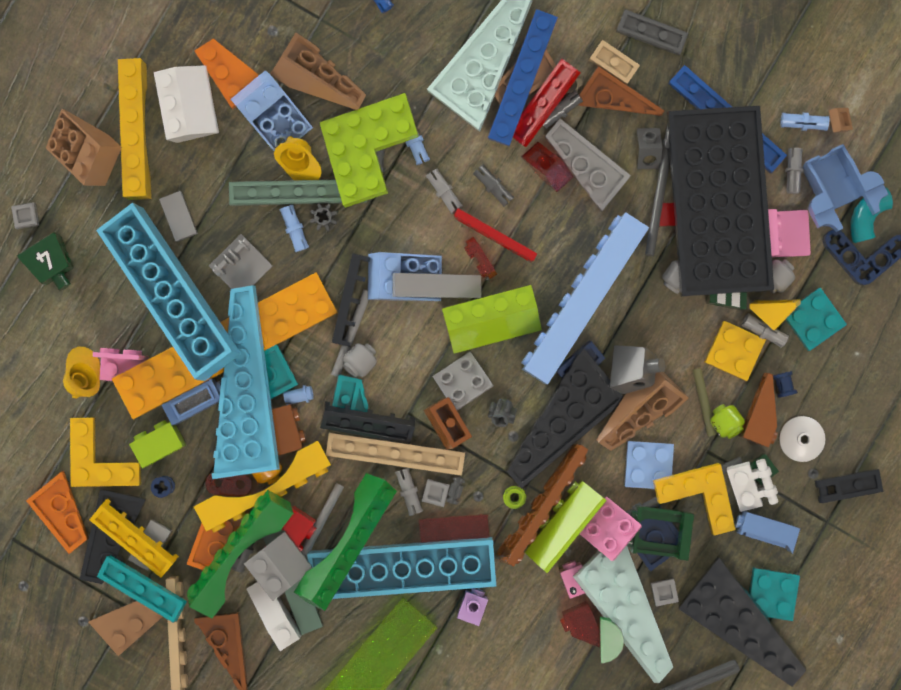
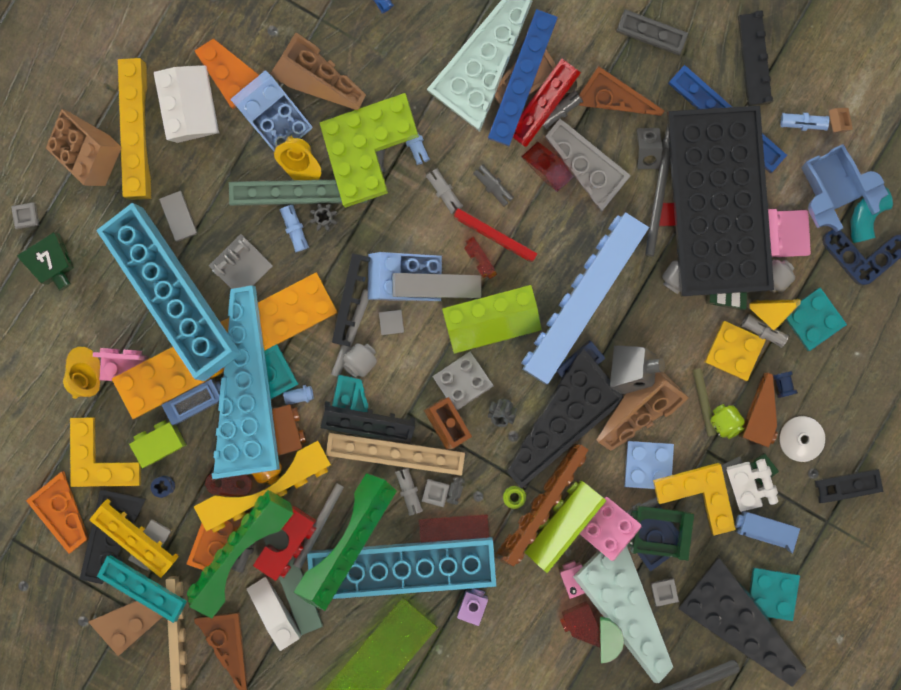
light grey slope [244,532,313,601] -> none
tan plate [589,40,640,85] -> none
light grey axle [785,148,804,194] -> none
none -> light grey tile [379,310,404,335]
none -> black hinge [738,10,773,106]

